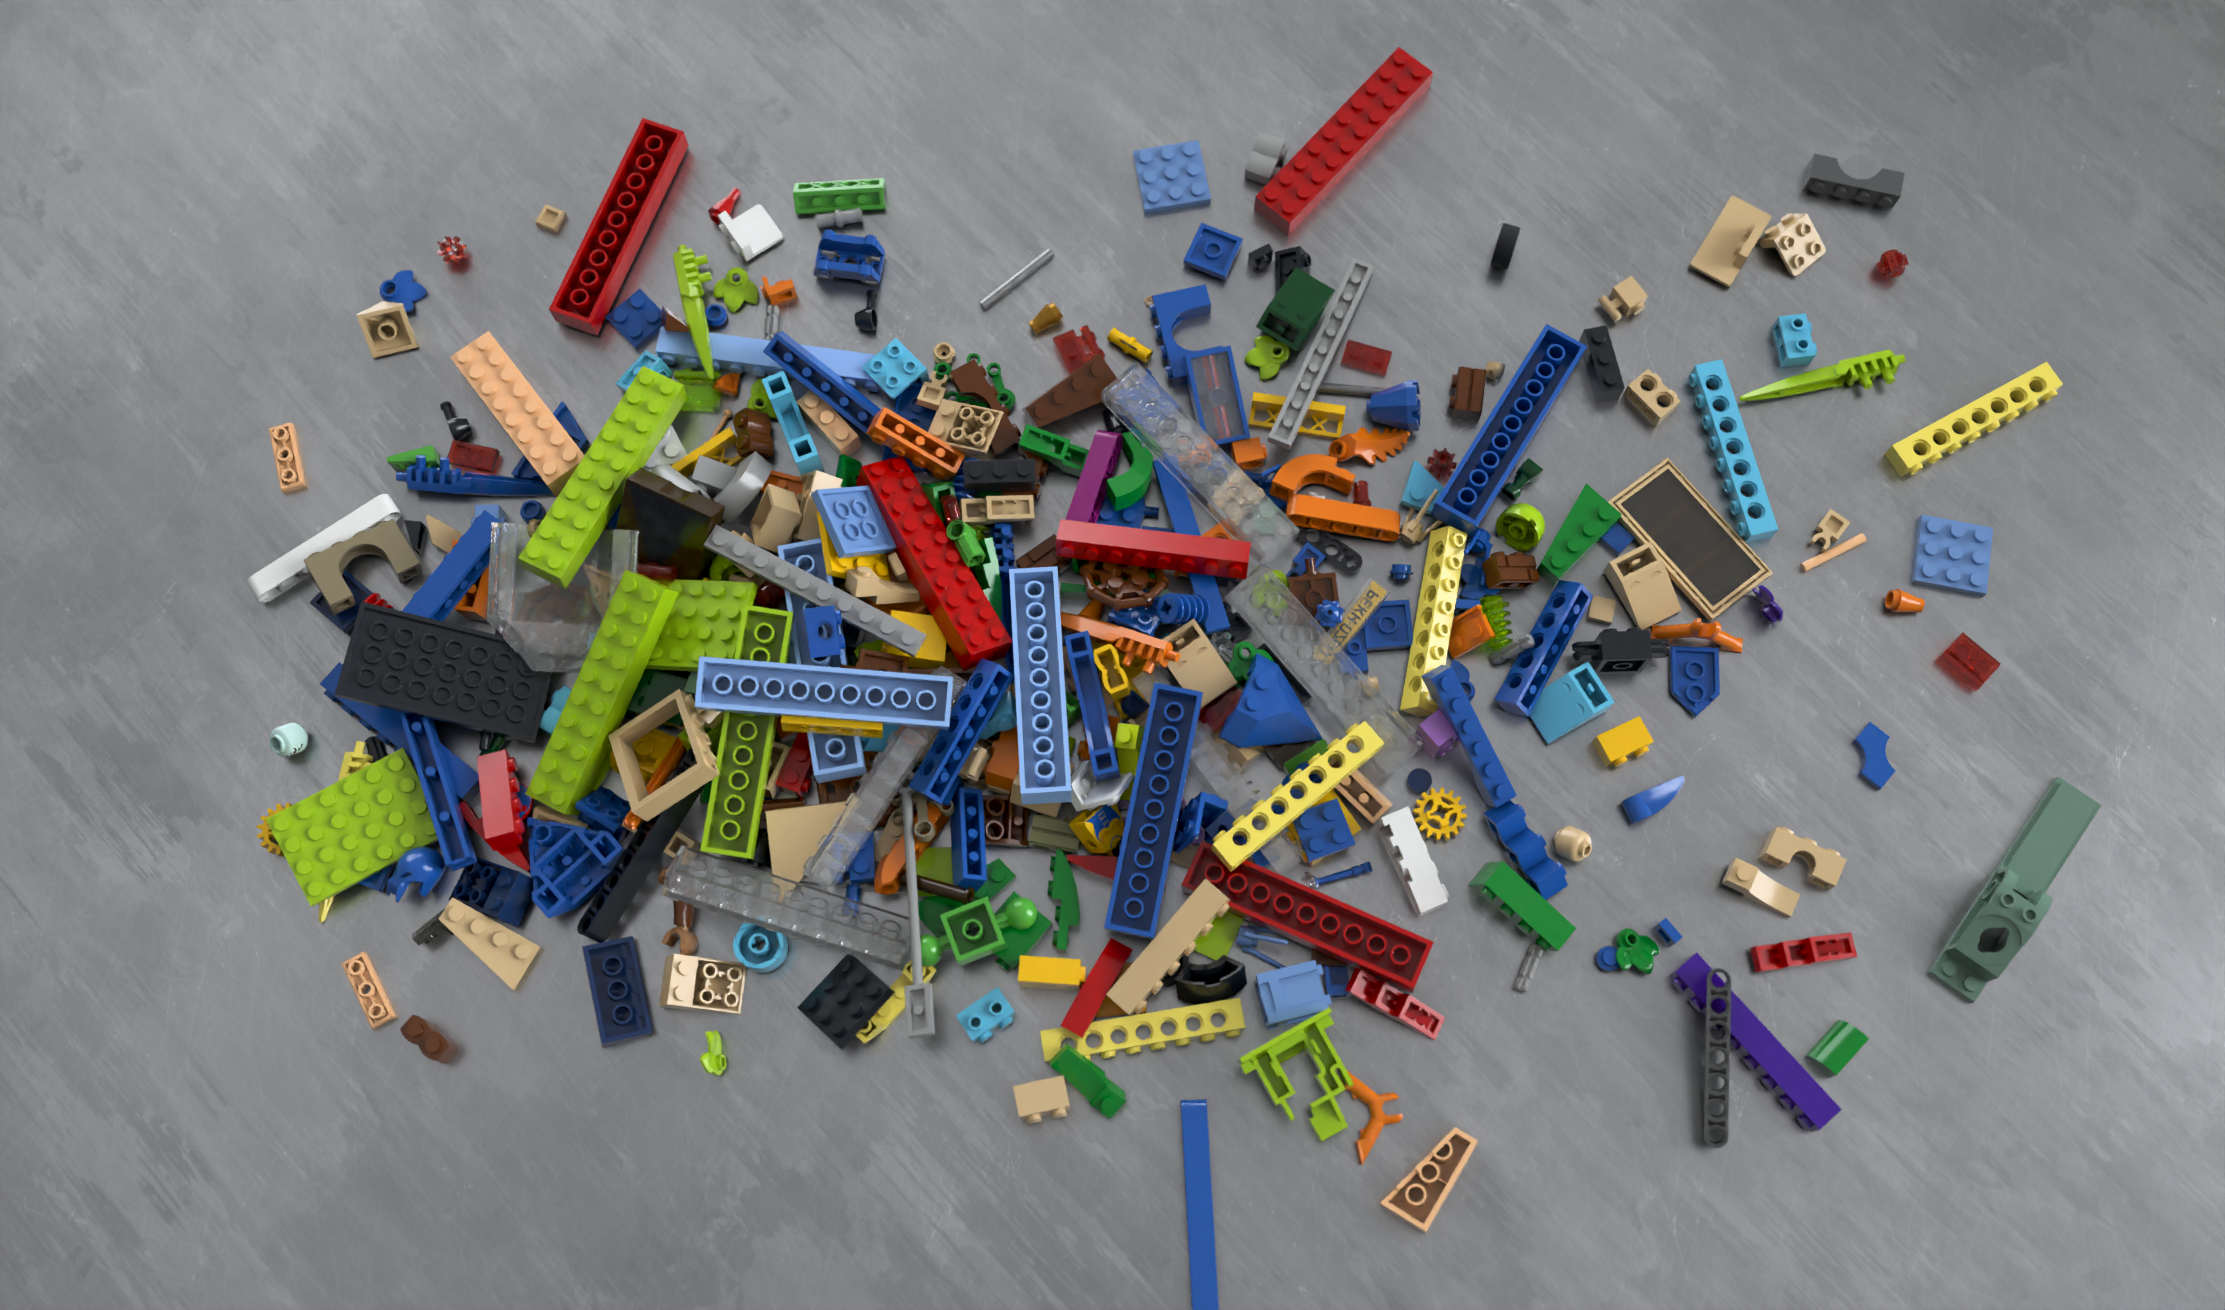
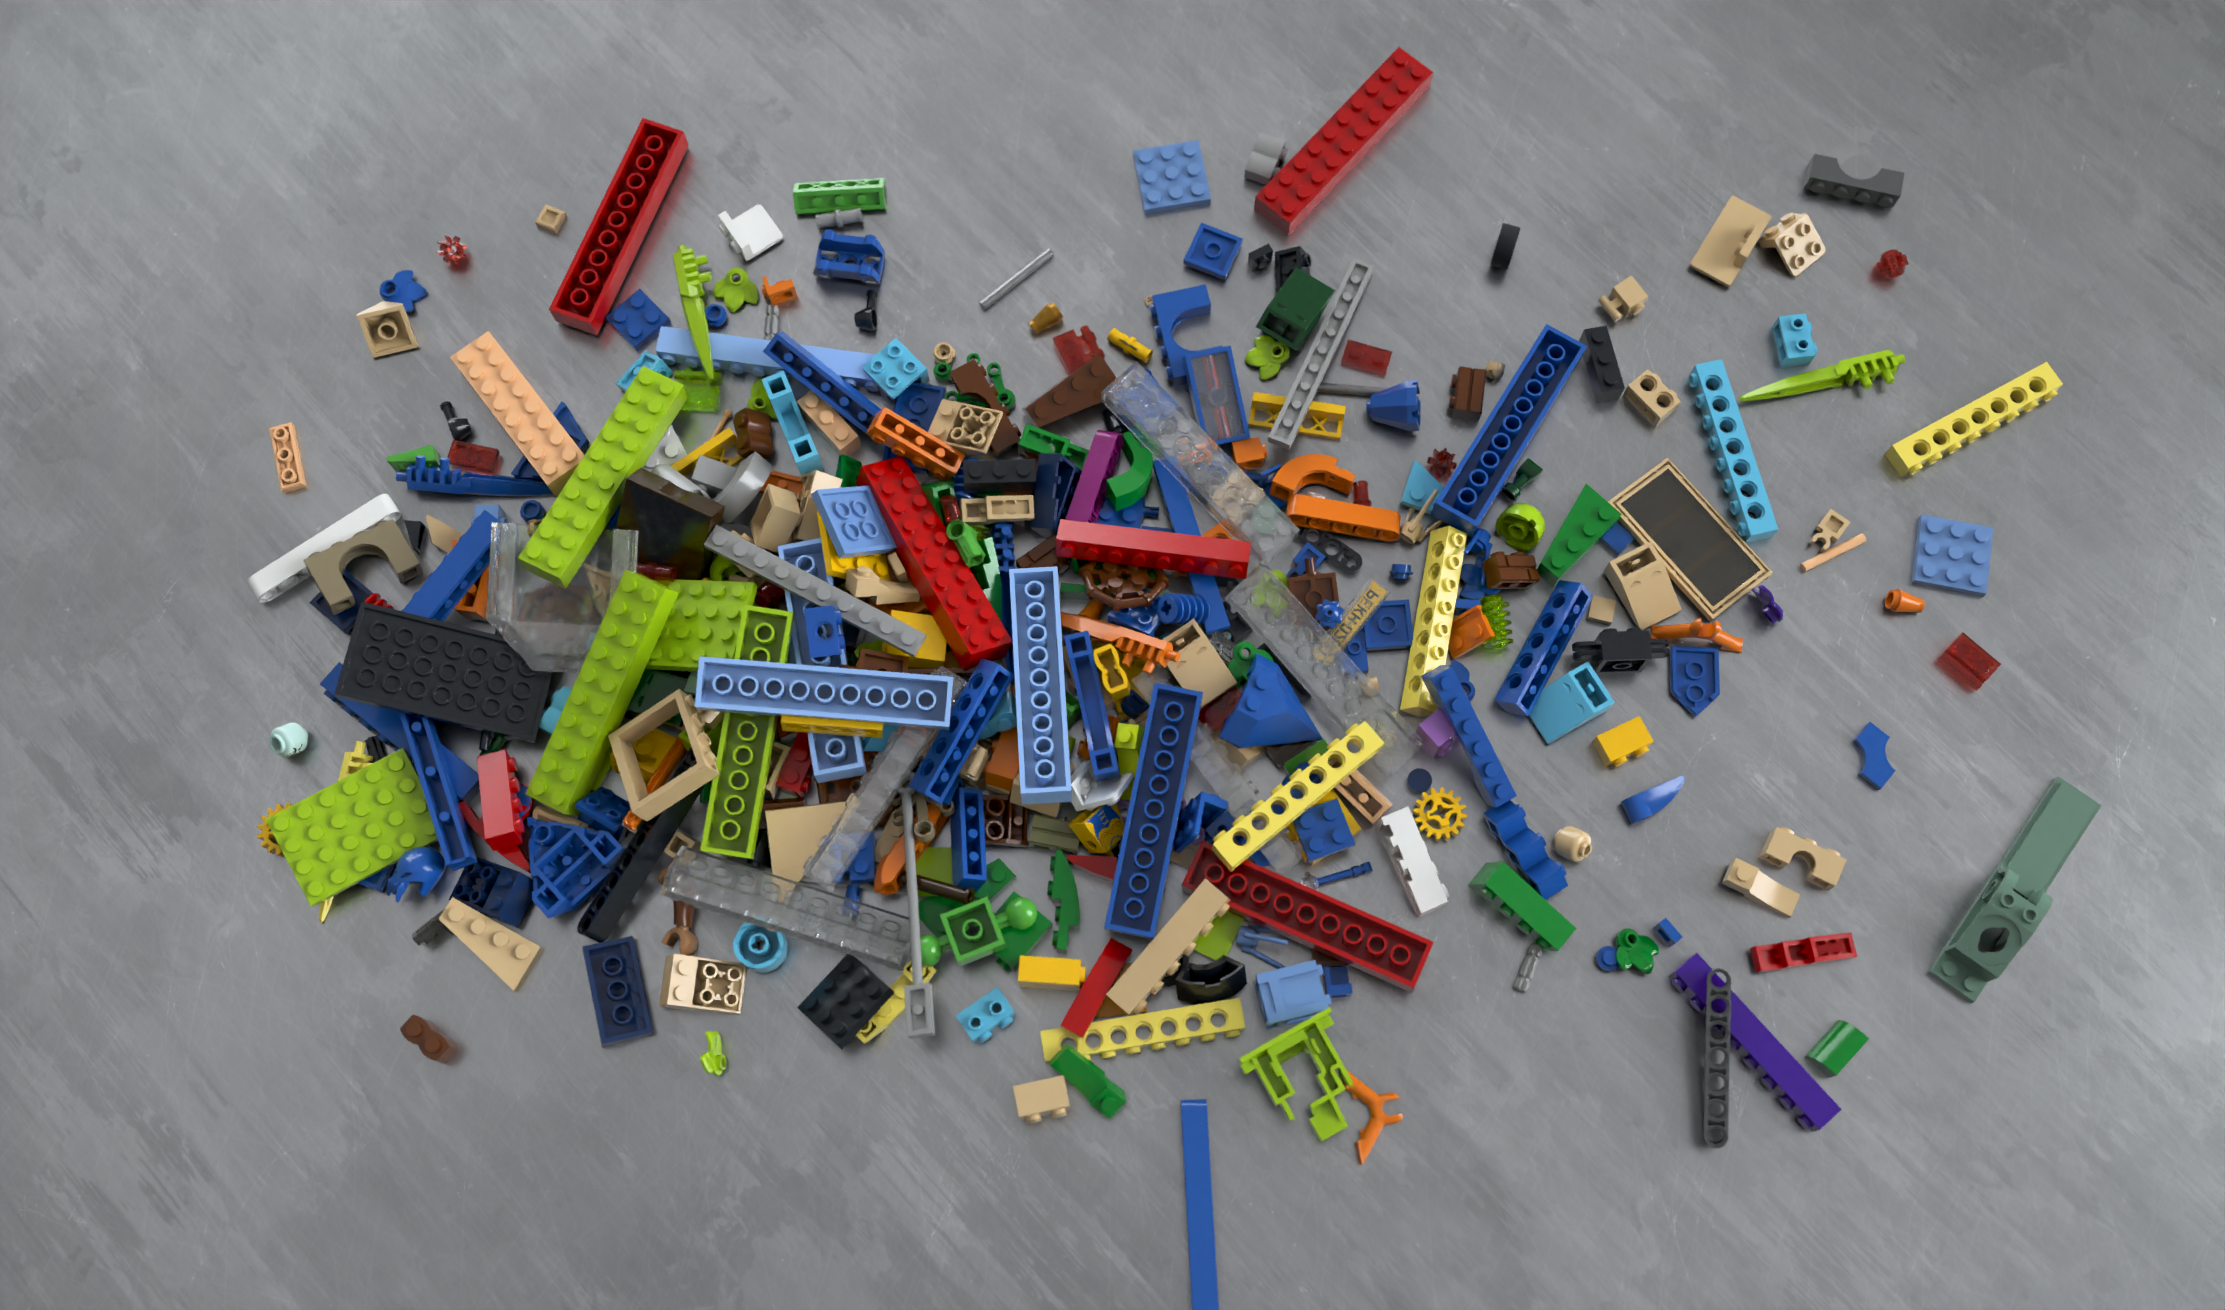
light nougat tile [341,951,397,1030] -> none
reddish brown slope [661,306,689,332] -> none
red cone [708,188,741,224] -> none
orange tile [713,373,740,397] -> none
tan plate [916,371,948,411] -> none
orange plant [1329,427,1410,465] -> none
red slope [1345,968,1445,1040] -> none
light nougat wedge [1380,1127,1478,1234] -> none
light grey axle [1490,634,1535,664] -> none
none -> dark blue wedge [1031,453,1082,538]

